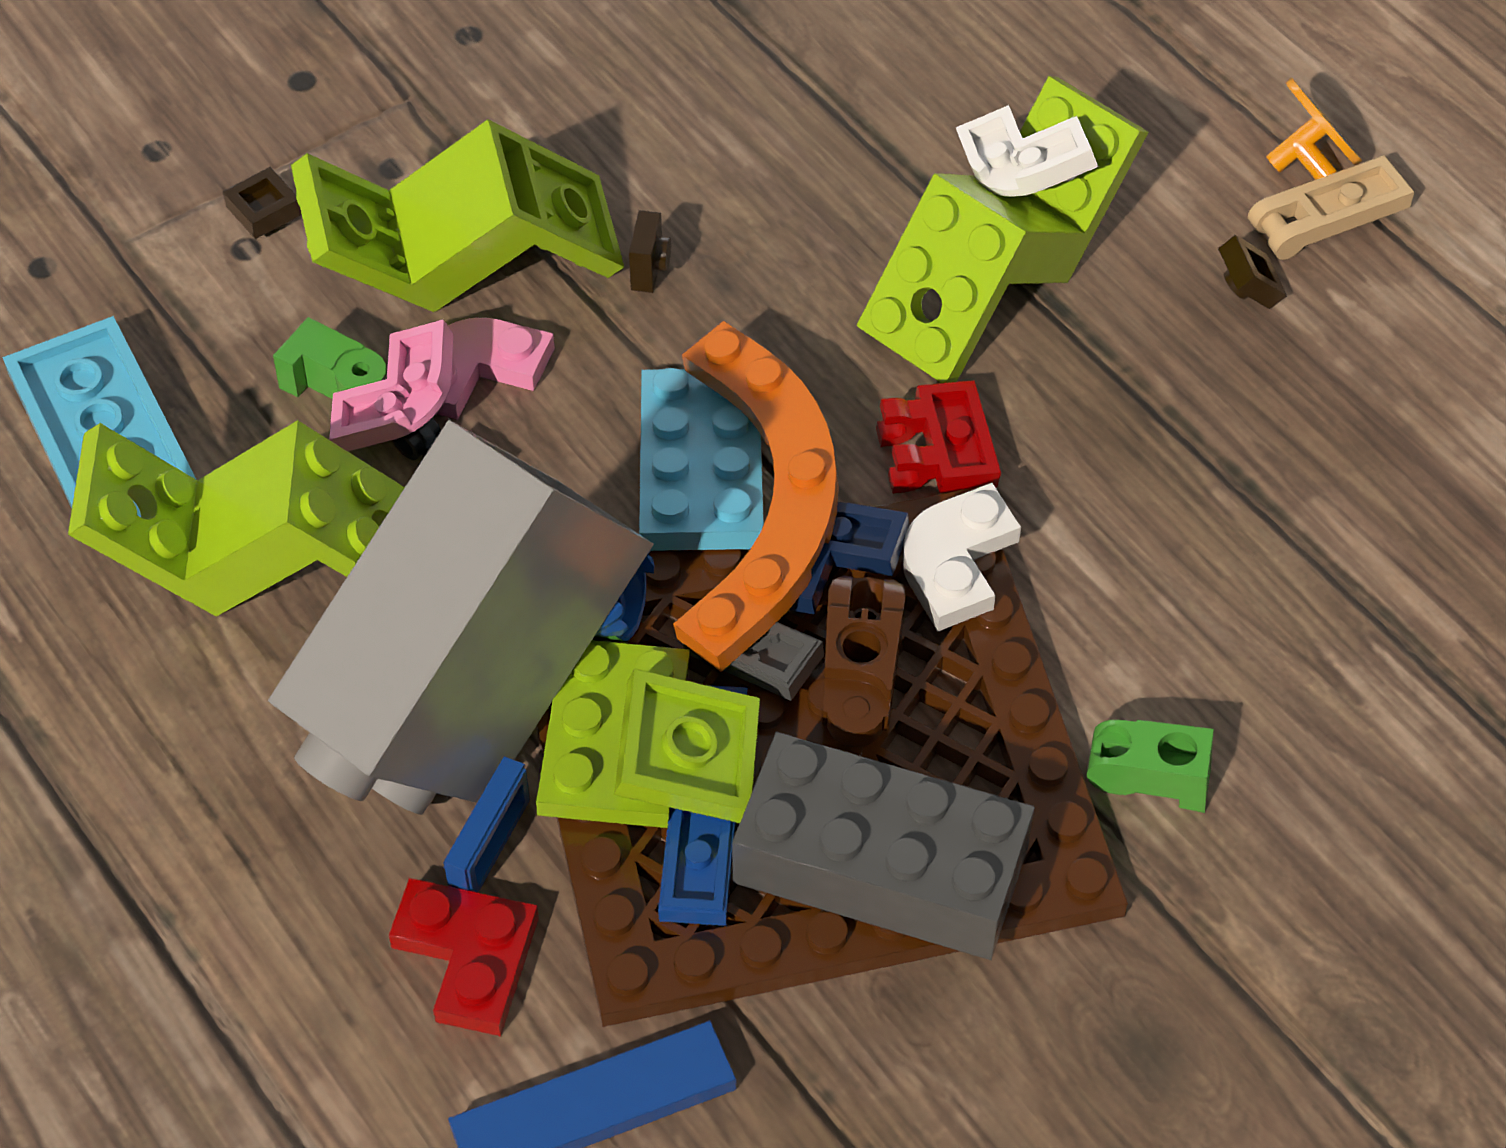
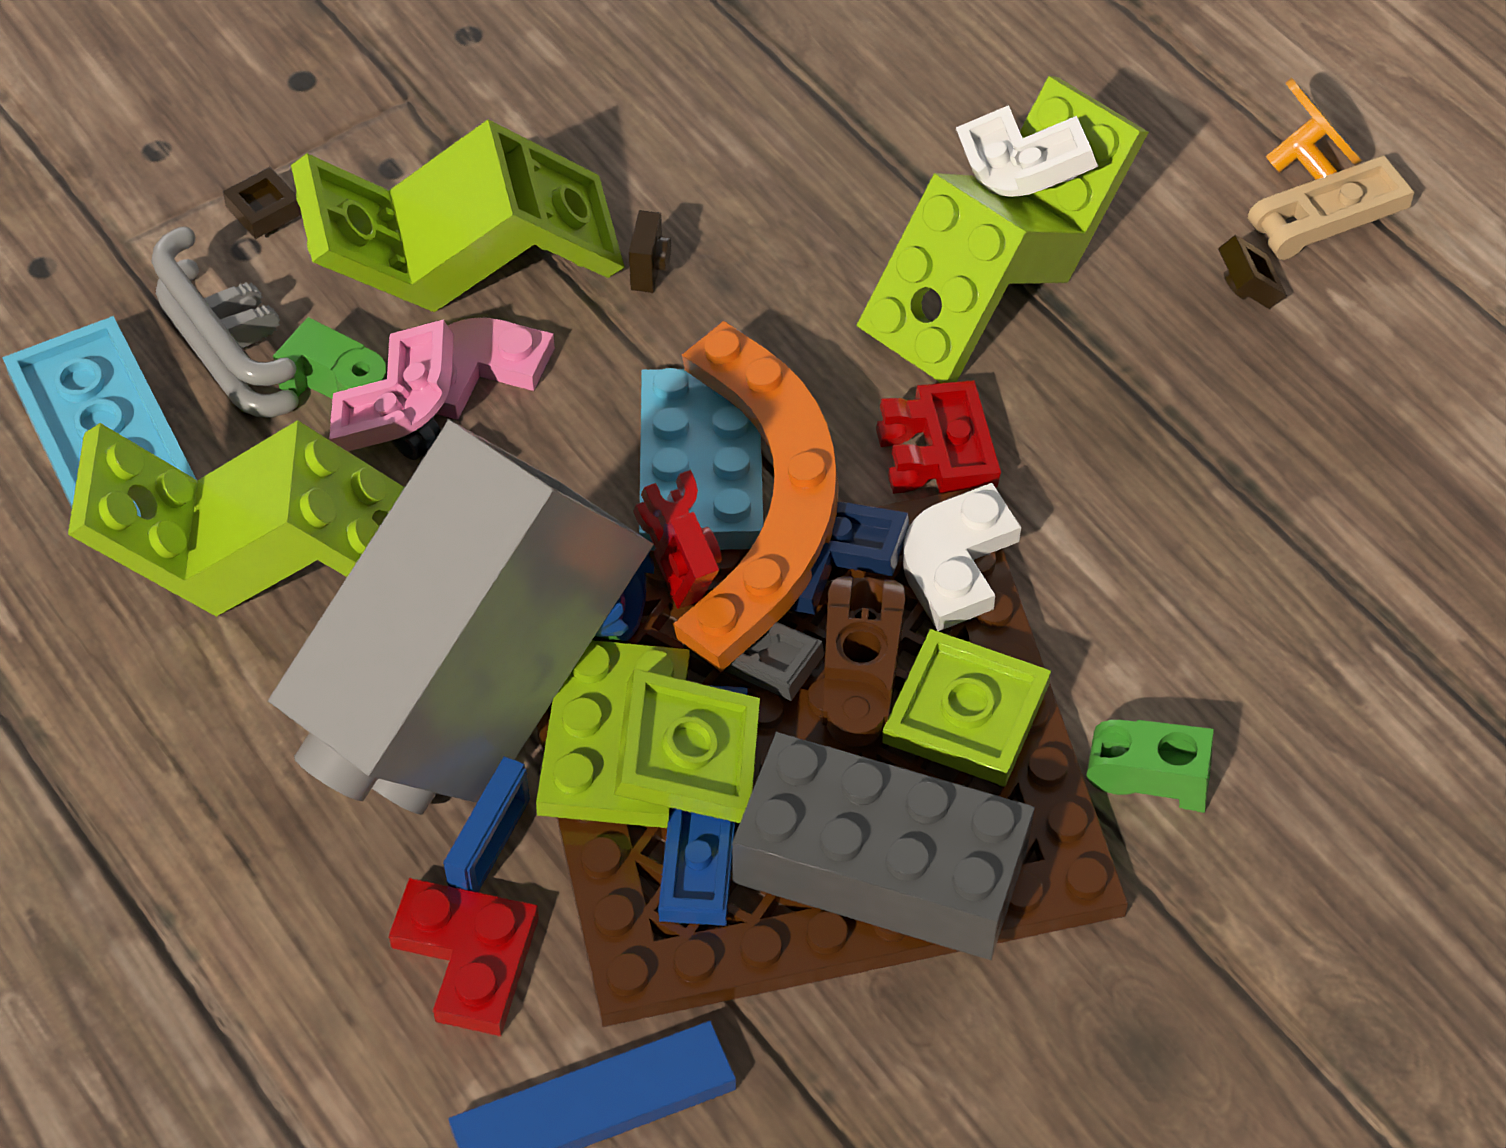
none -> light grey piece [151,227,299,418]
none -> red plate [633,470,722,609]
none -> lime plate [882,629,1051,787]

